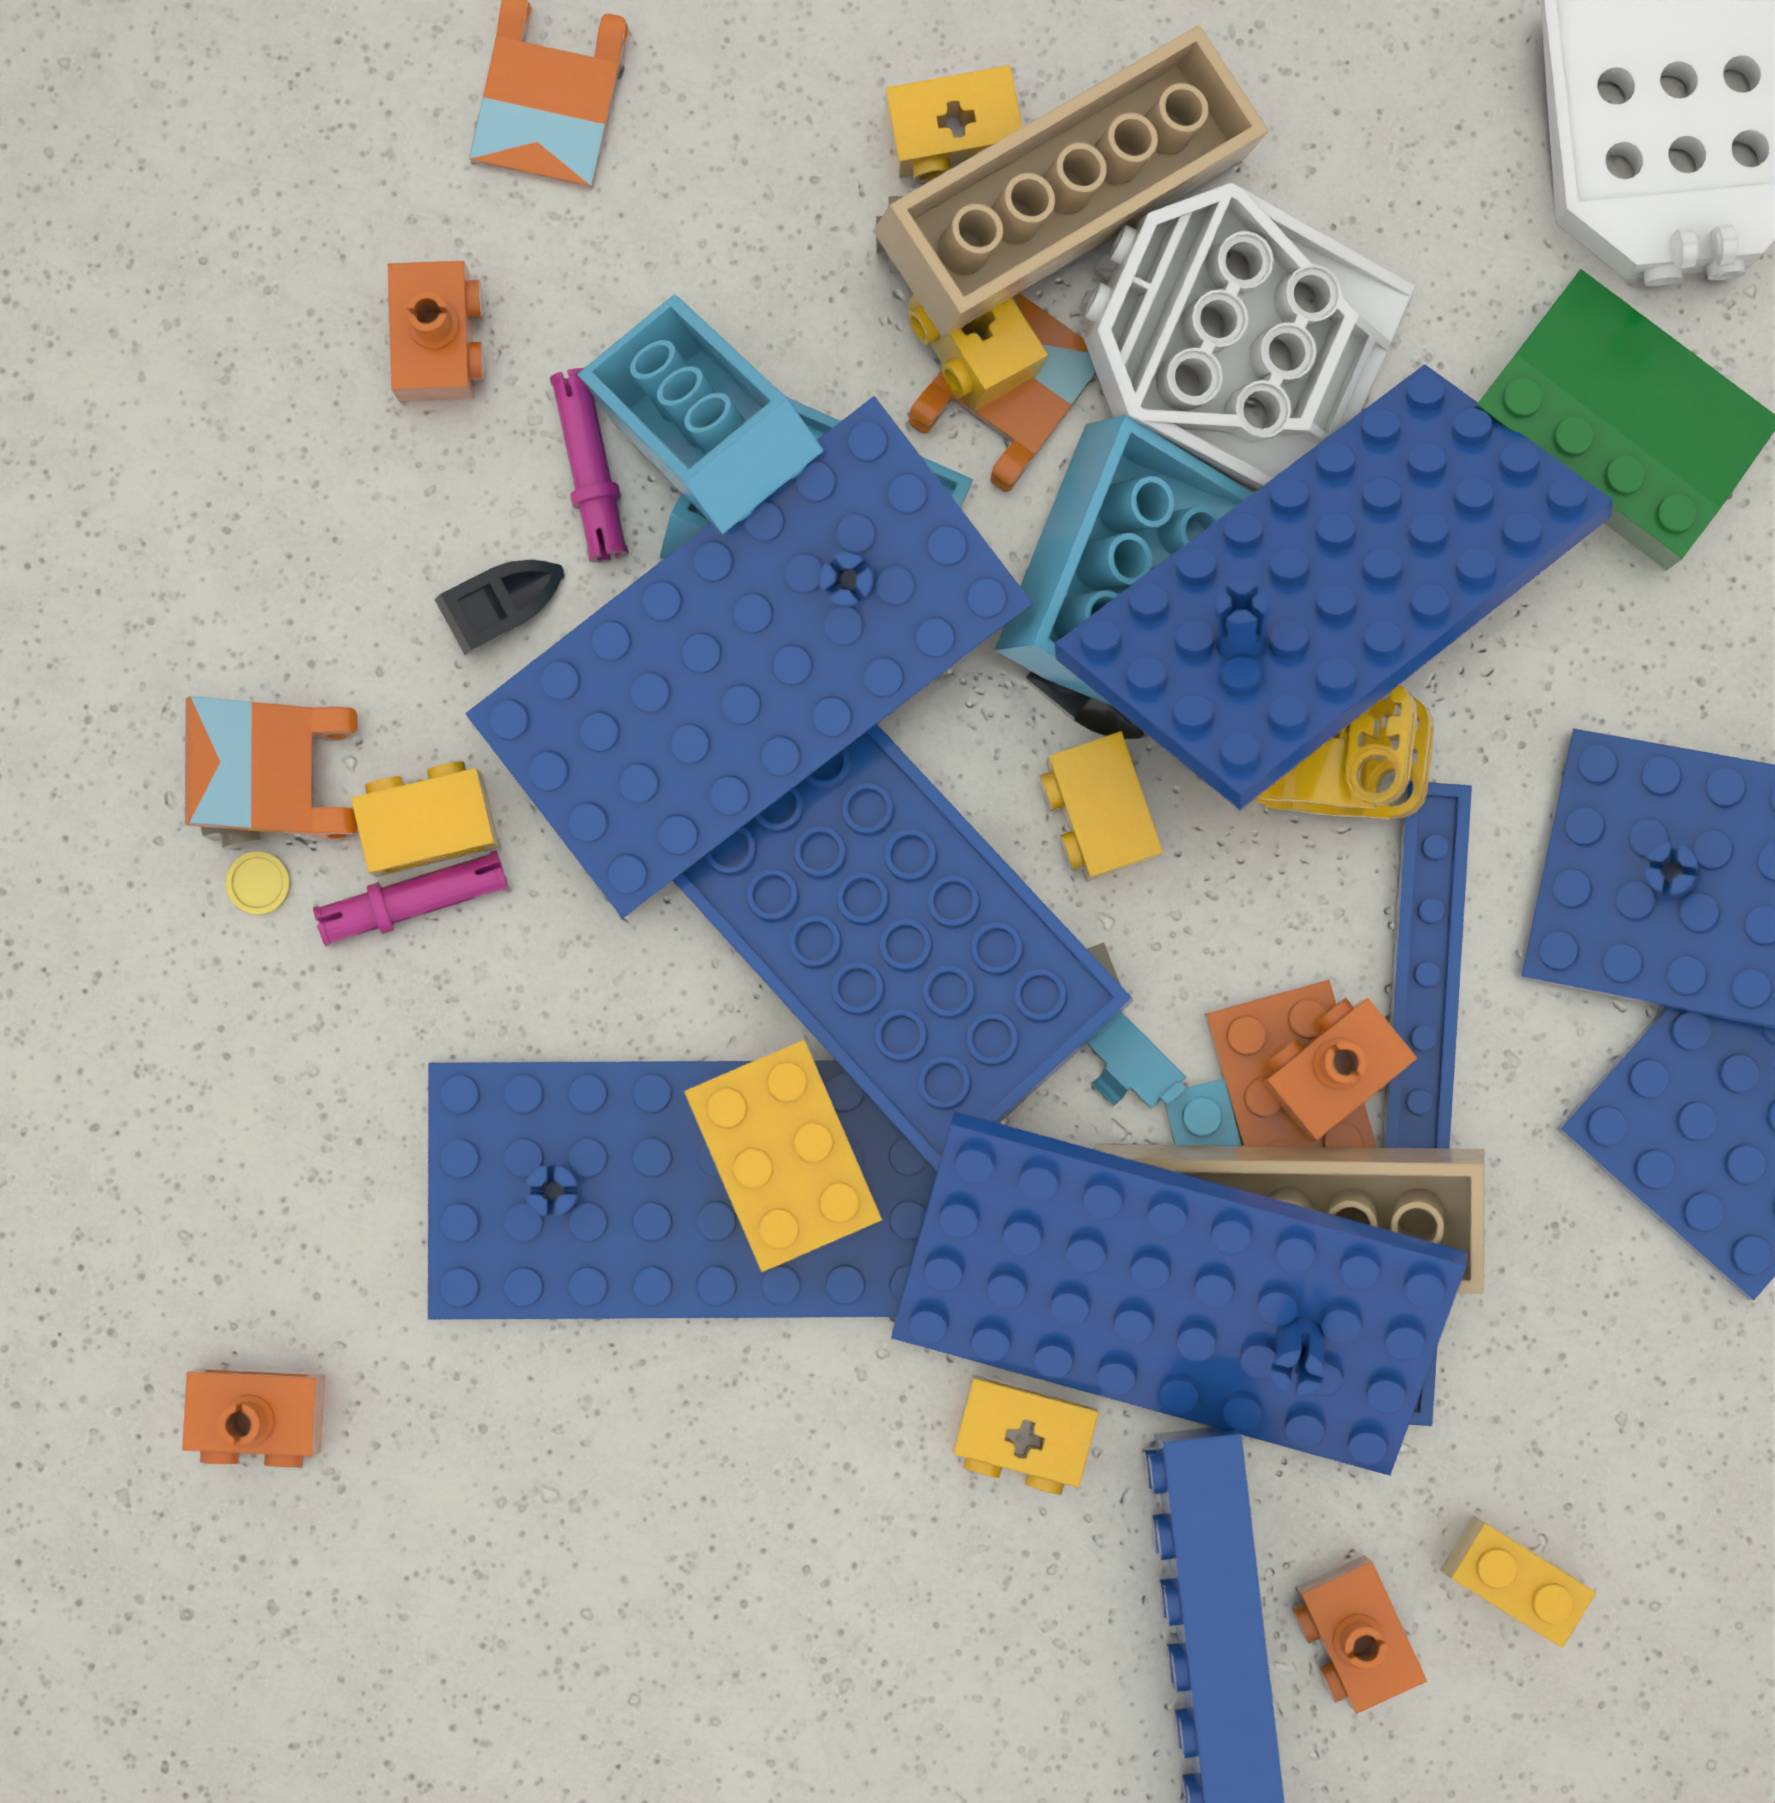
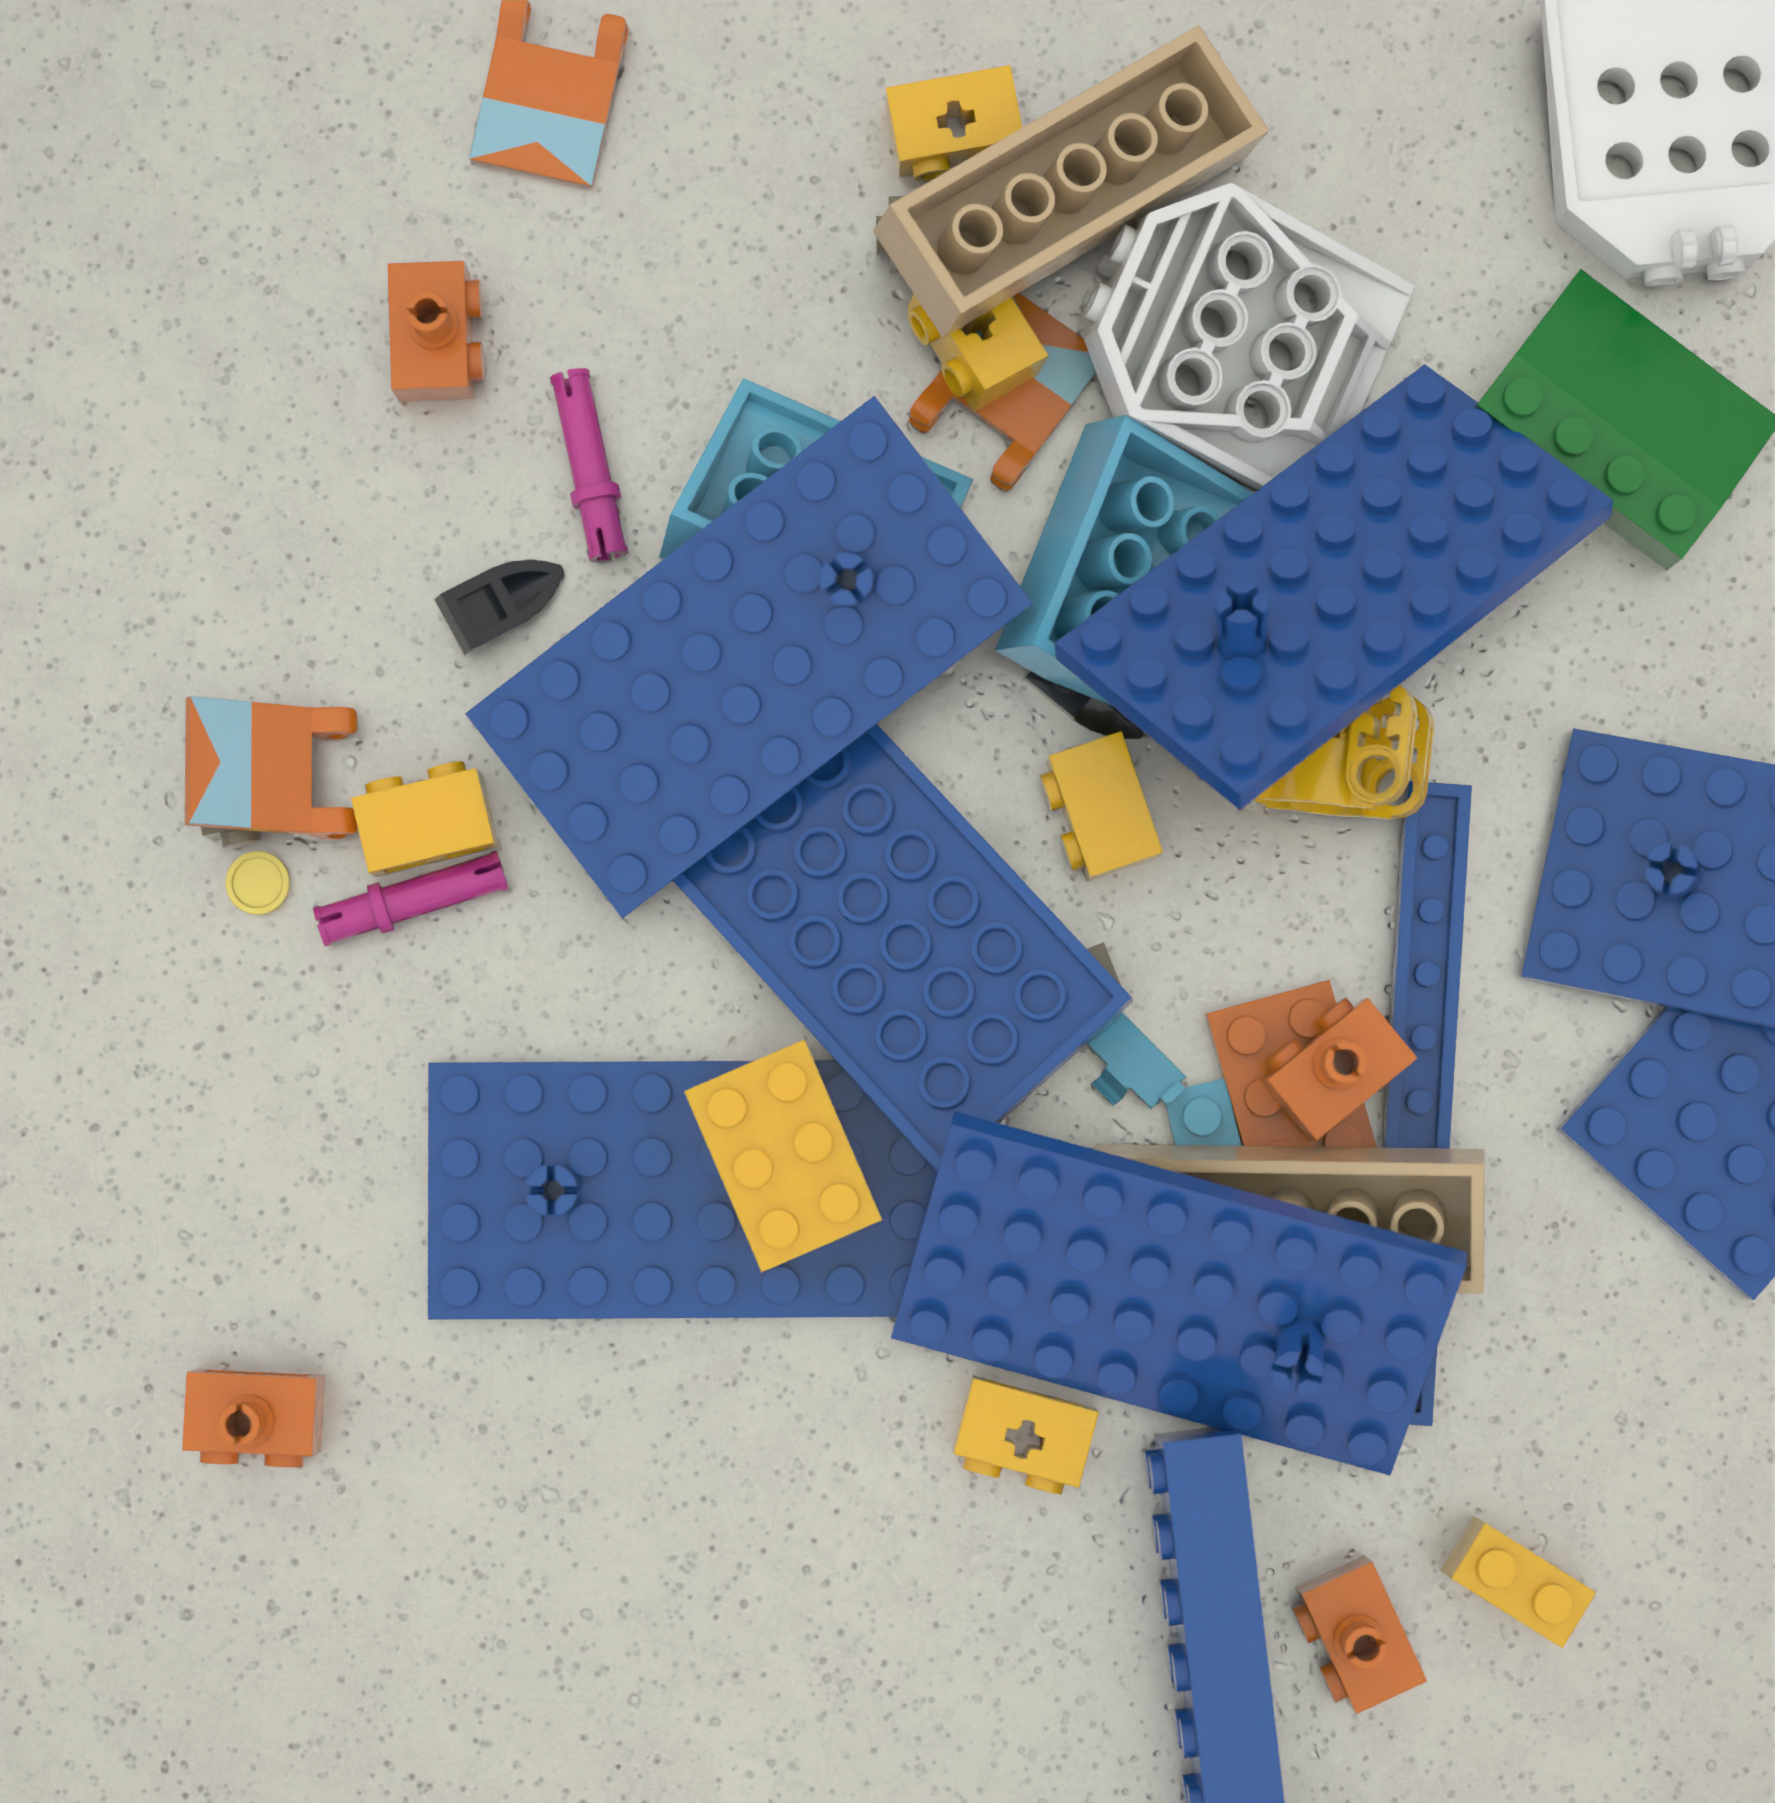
medium azure brick [577,294,824,534] -> none

